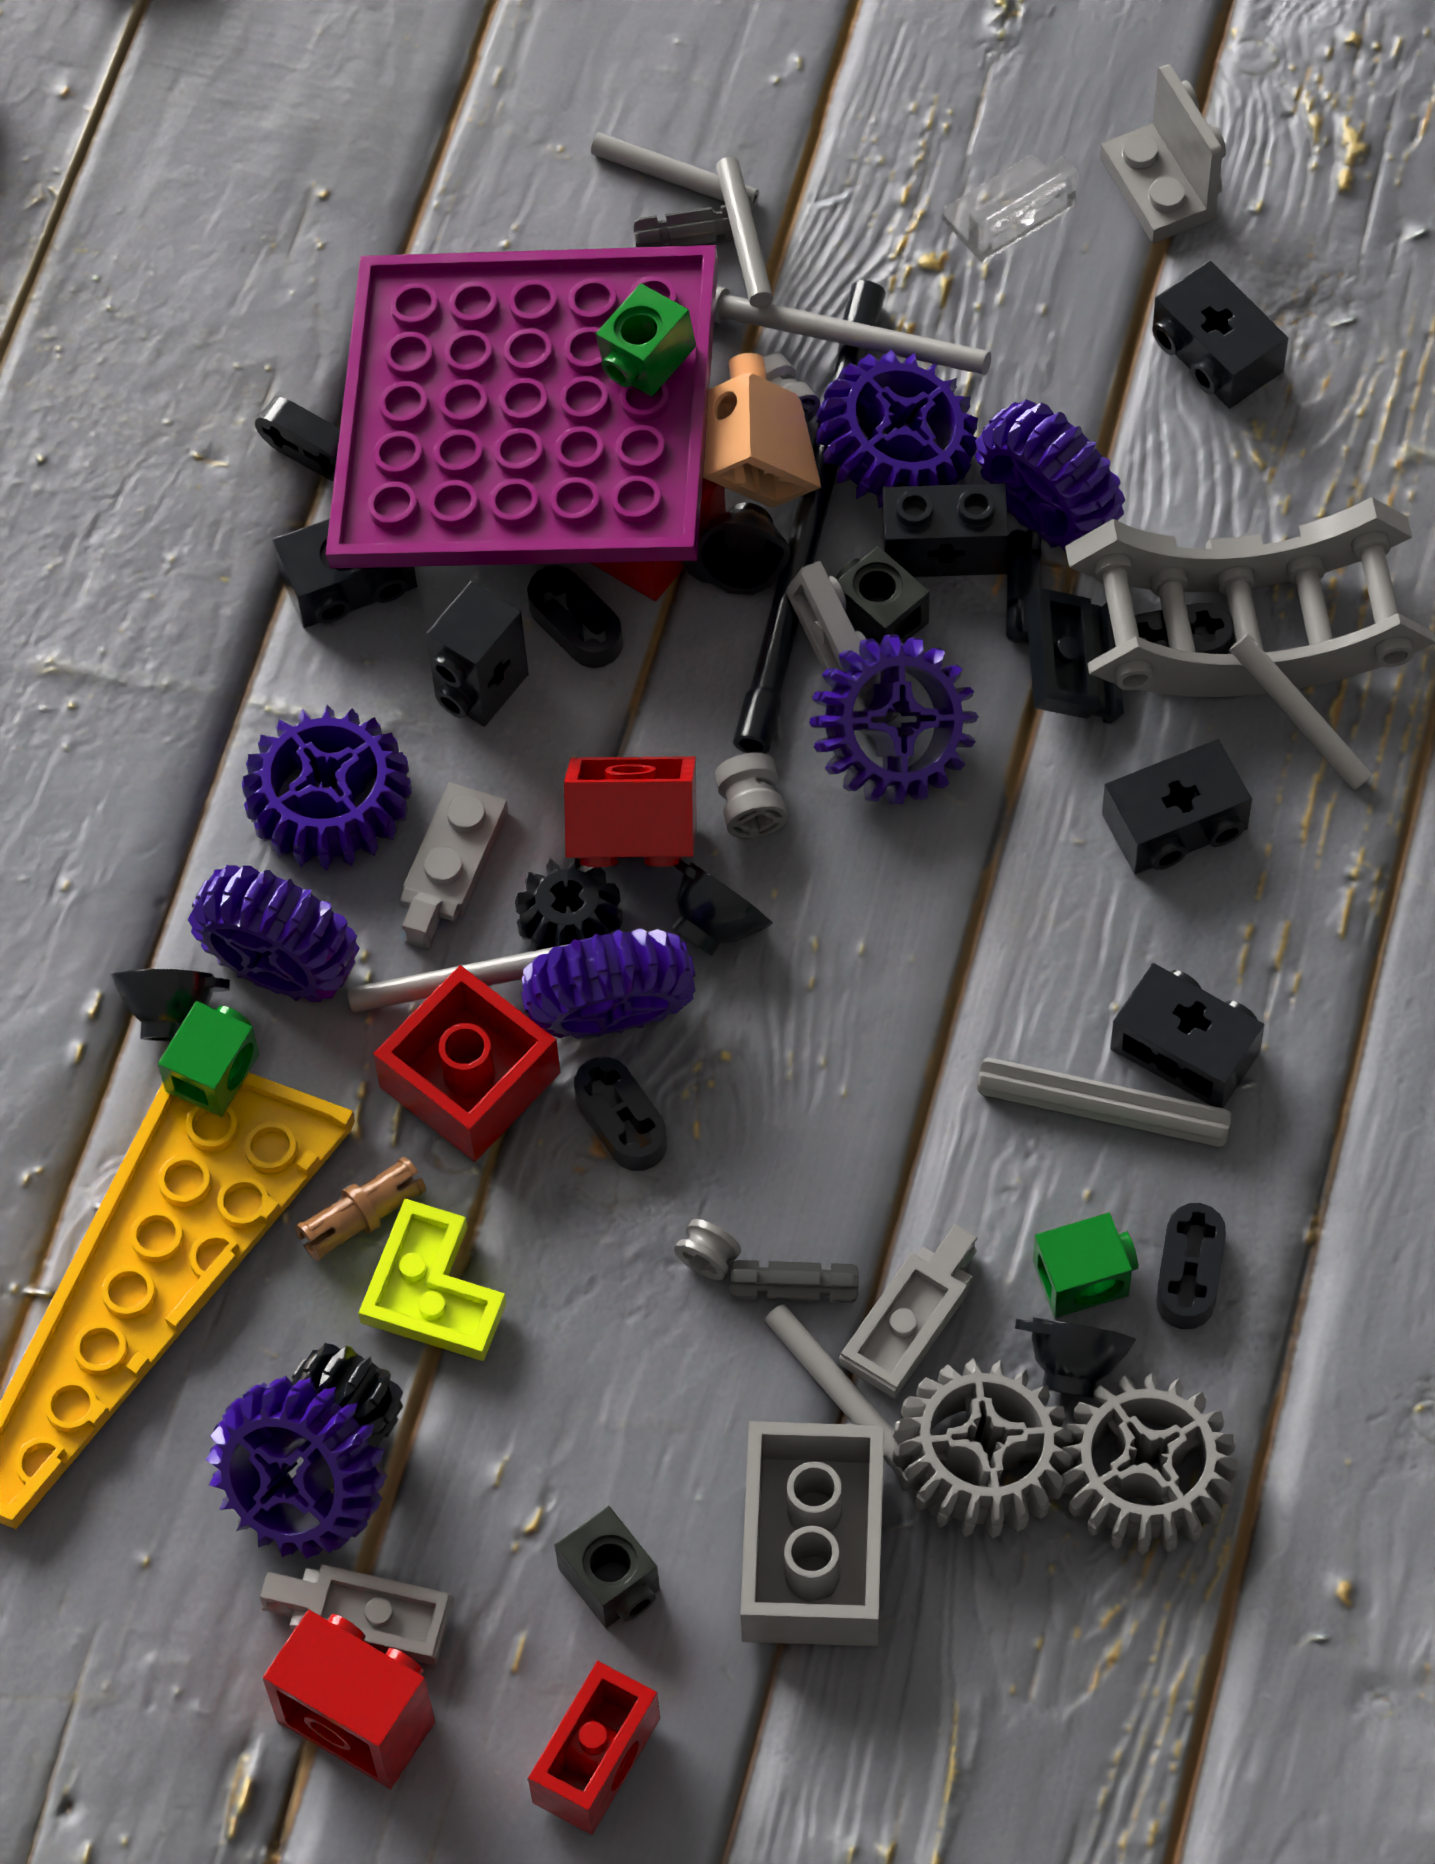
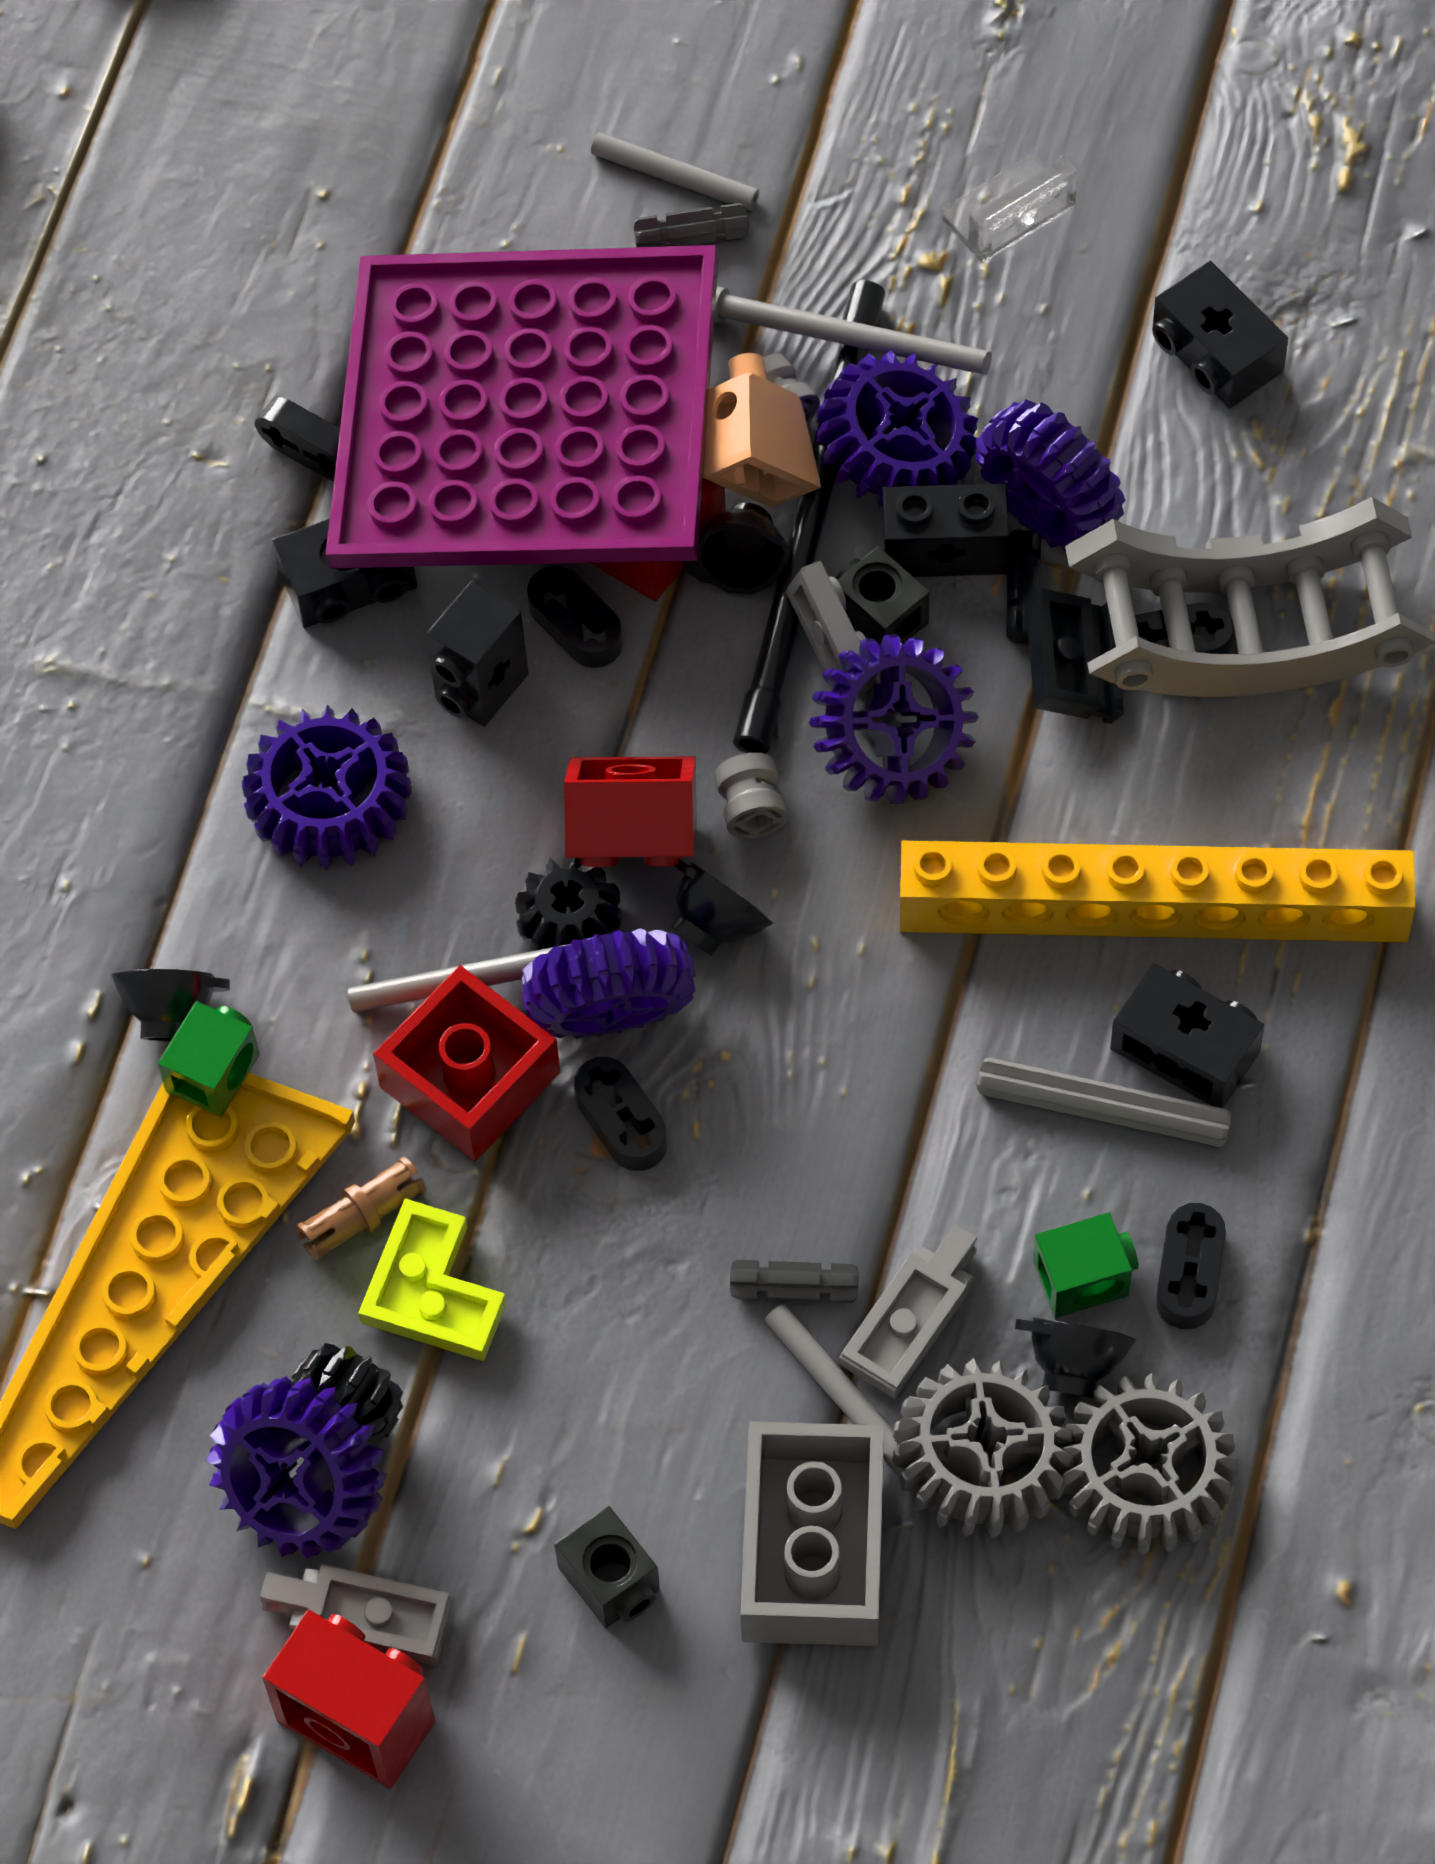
dark purple gear [188,865,360,1002] -> none
light grey hinge [400,782,508,950] -> none
red brick [528,1660,661,1835] -> none
green brick [595,283,696,397] -> none
light grey bush [674,1219,741,1280] -> none
light grey bar [716,157,773,308] -> none
light grey bracket [1100,64,1226,244] -> none
black brick [1102,739,1252,875] -> none
light grey bar [1230,634,1372,790] -> none
none -> yellow brick [900,840,1415,943]

